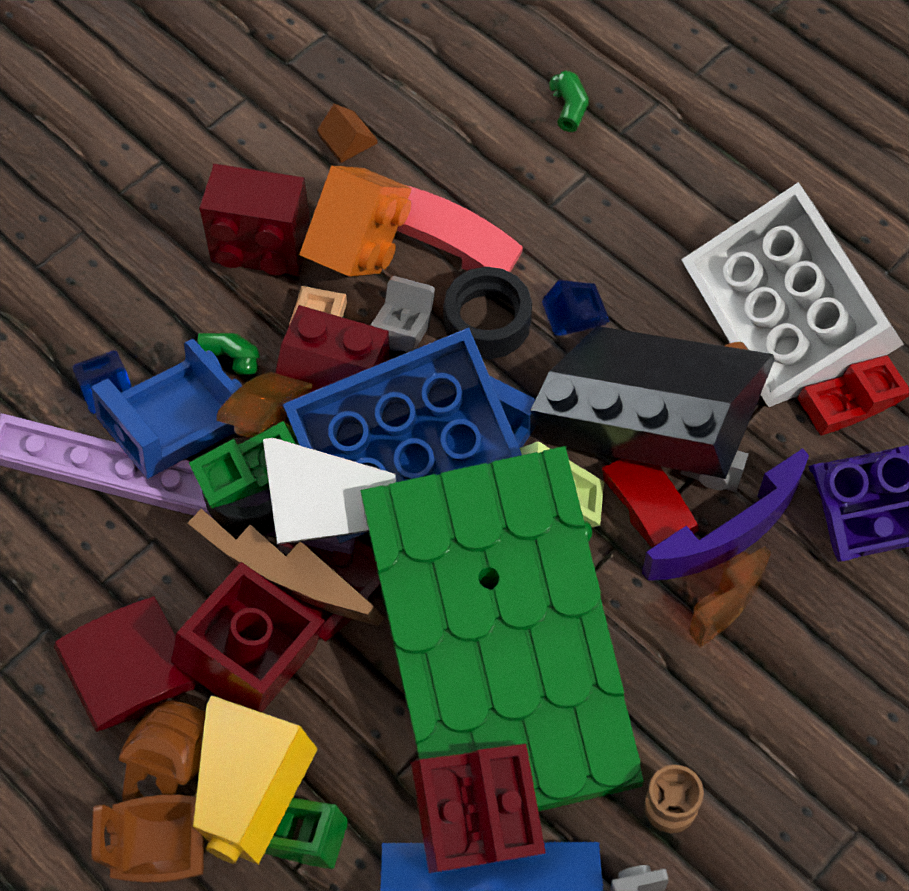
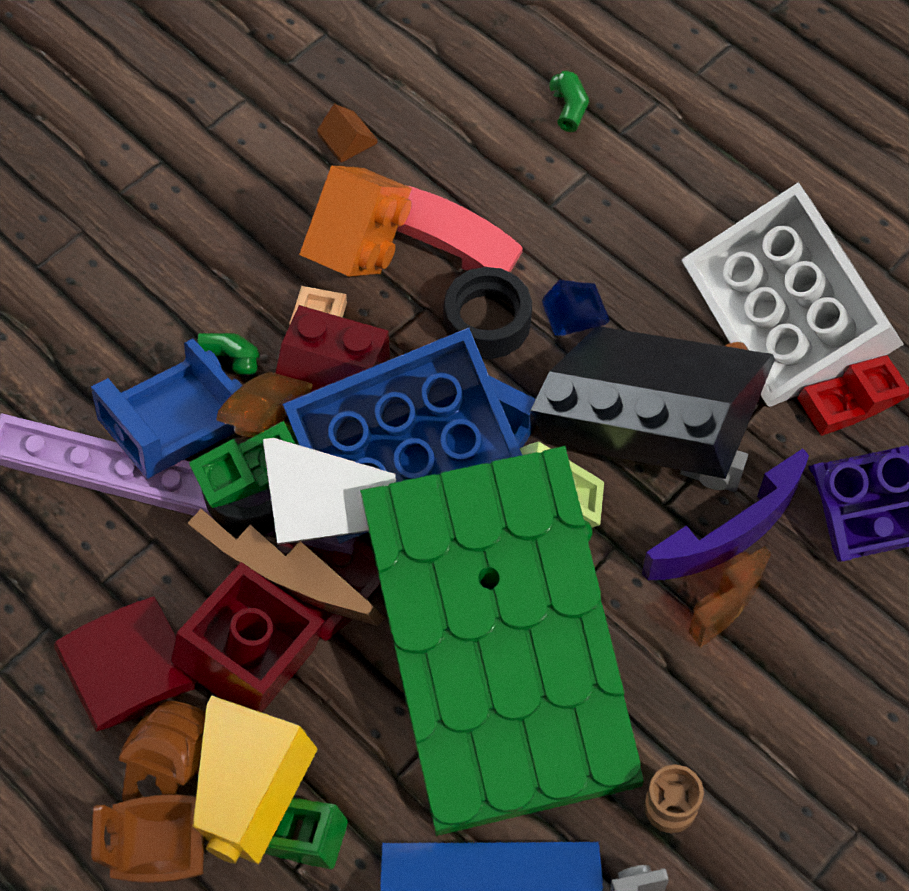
clear blue slope [72,350,132,414] -> none
dark red brick [199,163,310,276] -> none
light grey bracket [370,276,435,352] -> none
dark red slope [411,744,546,873] -> none
red slope [602,459,699,548] -> none

